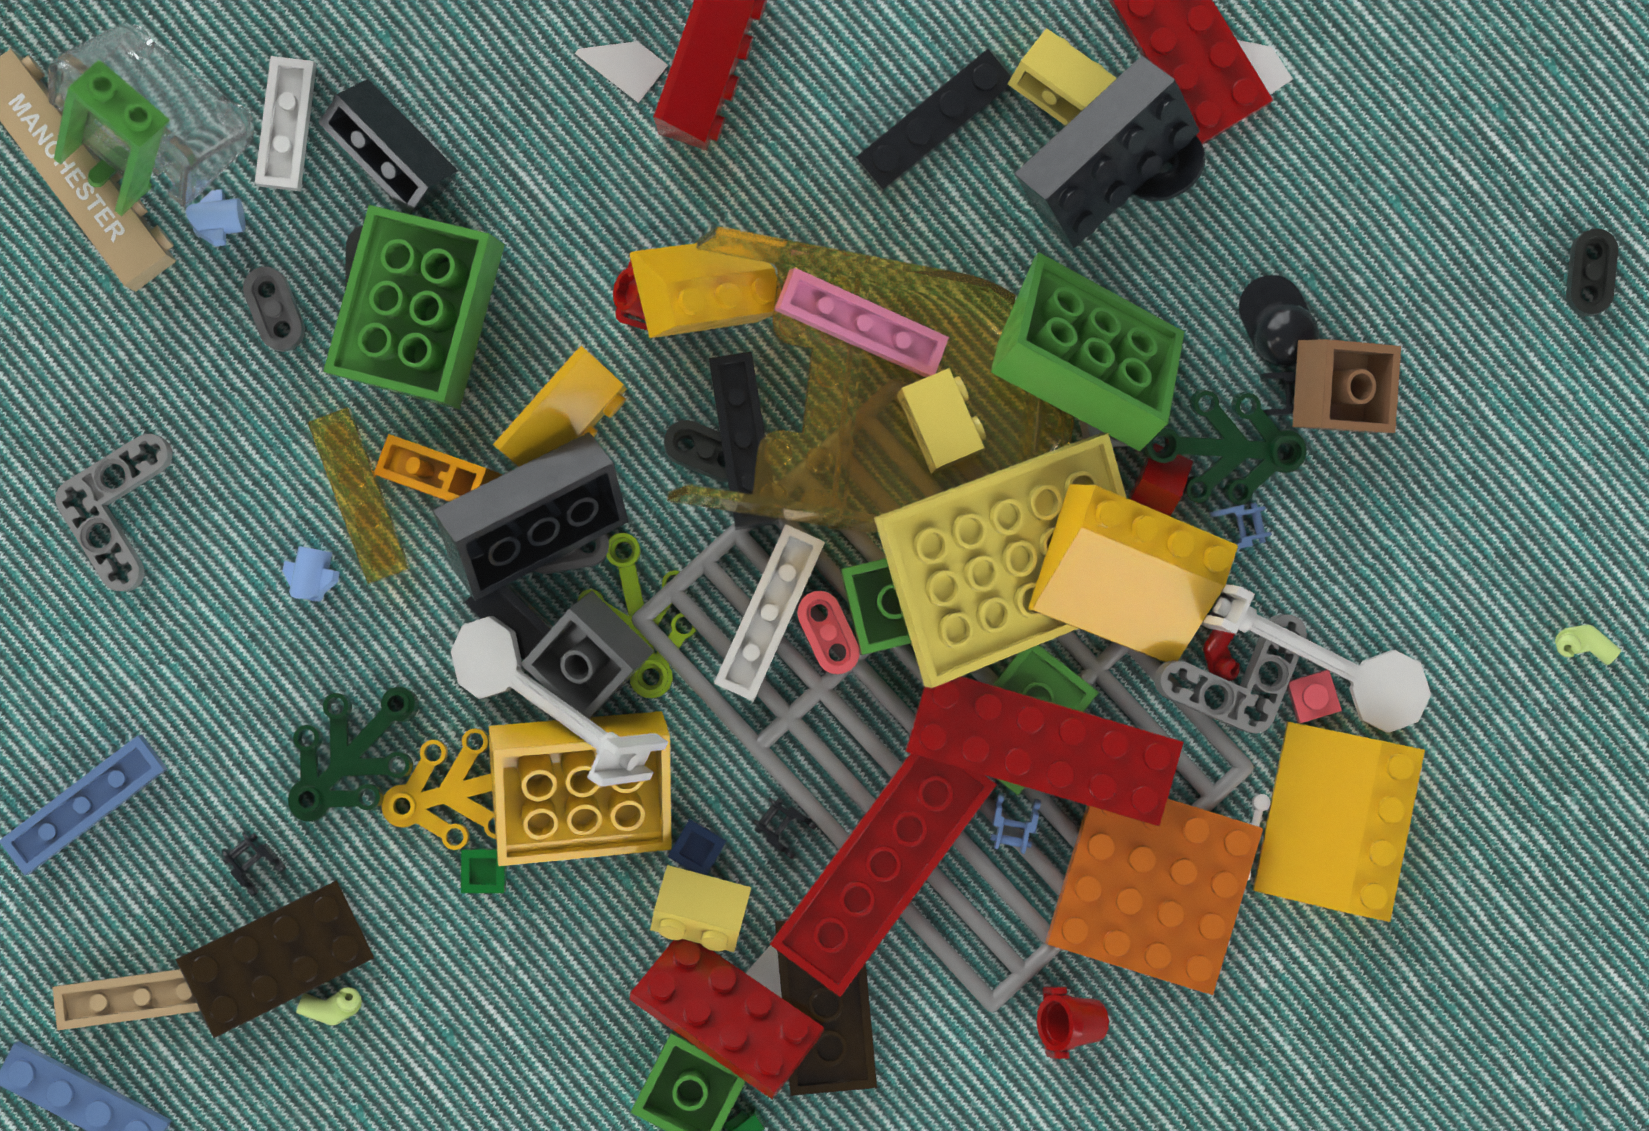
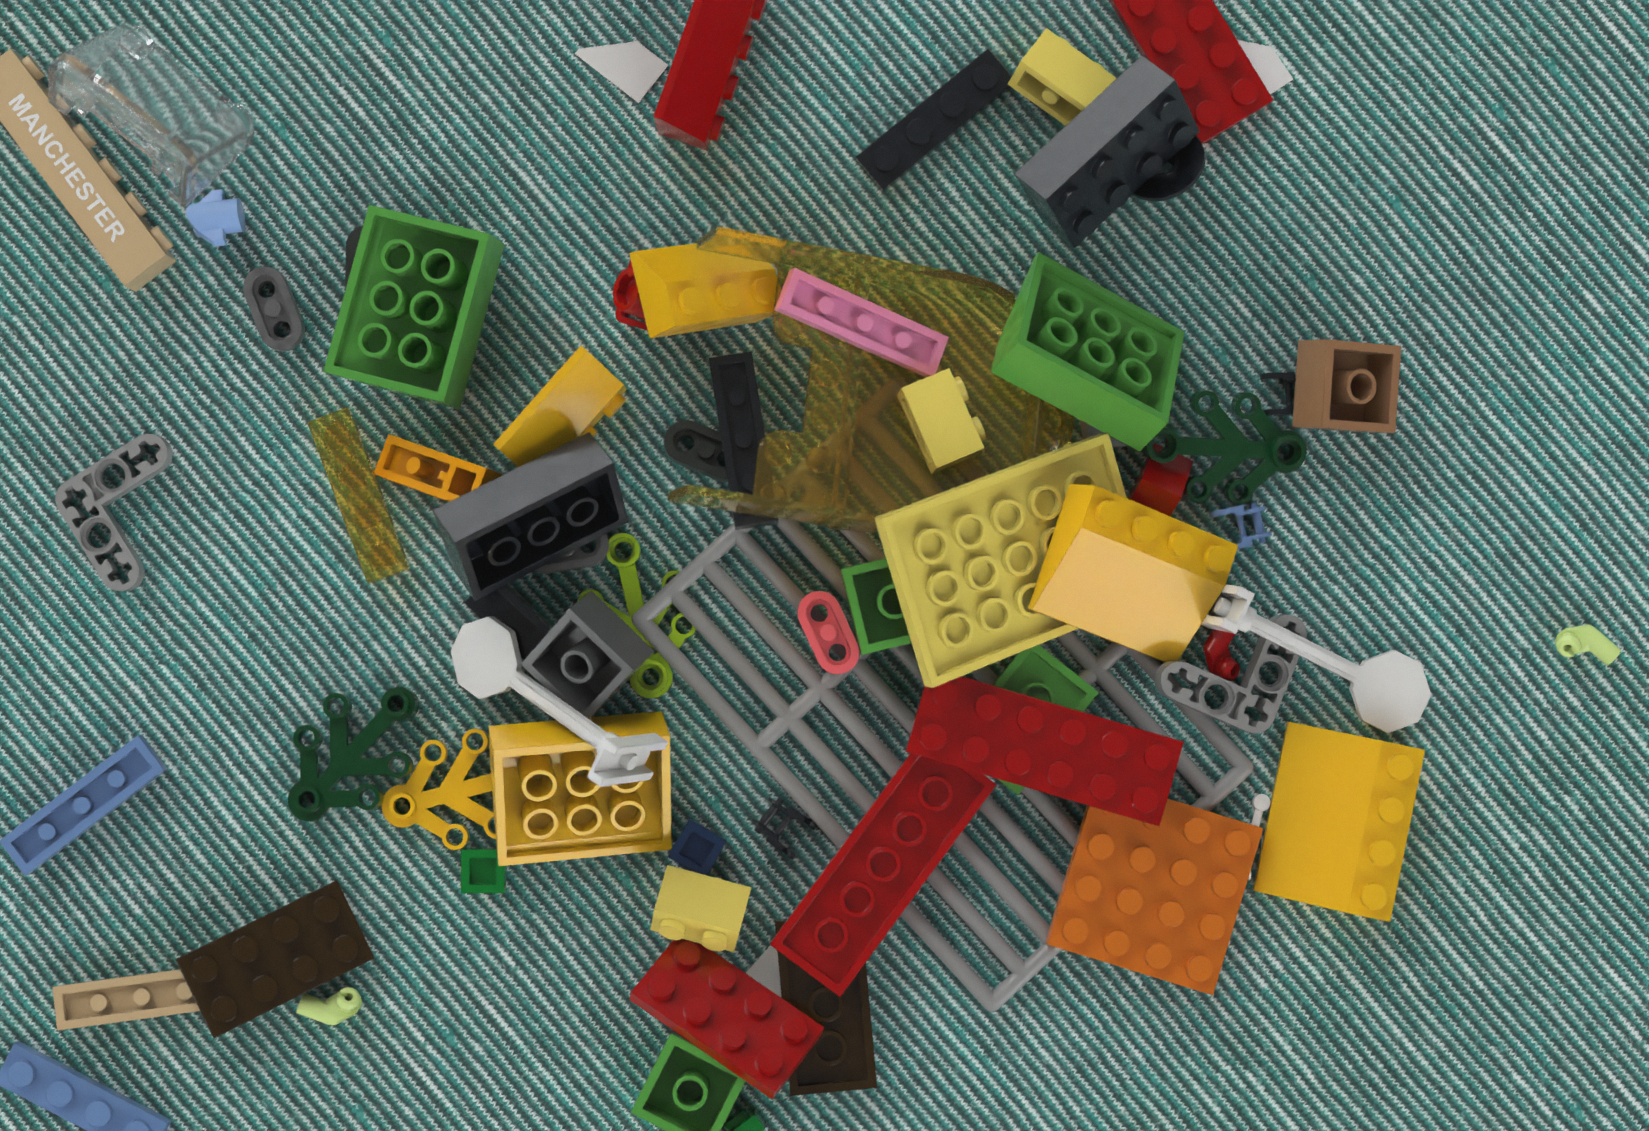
bright green door [54,59,170,217] -> none
black piece [221,831,286,897] -> none
white plate [255,56,317,191] -> none
light blue piece [282,546,340,602] -> none
black brick [318,79,458,214] -> none
white plate [714,524,825,701] -> none
medium blue piece [990,792,1041,854] -> none
red piece [1036,986,1109,1059] -> none
black cap [1239,275,1319,368] -> none
coral plate [1287,669,1342,724] -> none
pearl dark grey plate [1566,228,1618,316] -> none

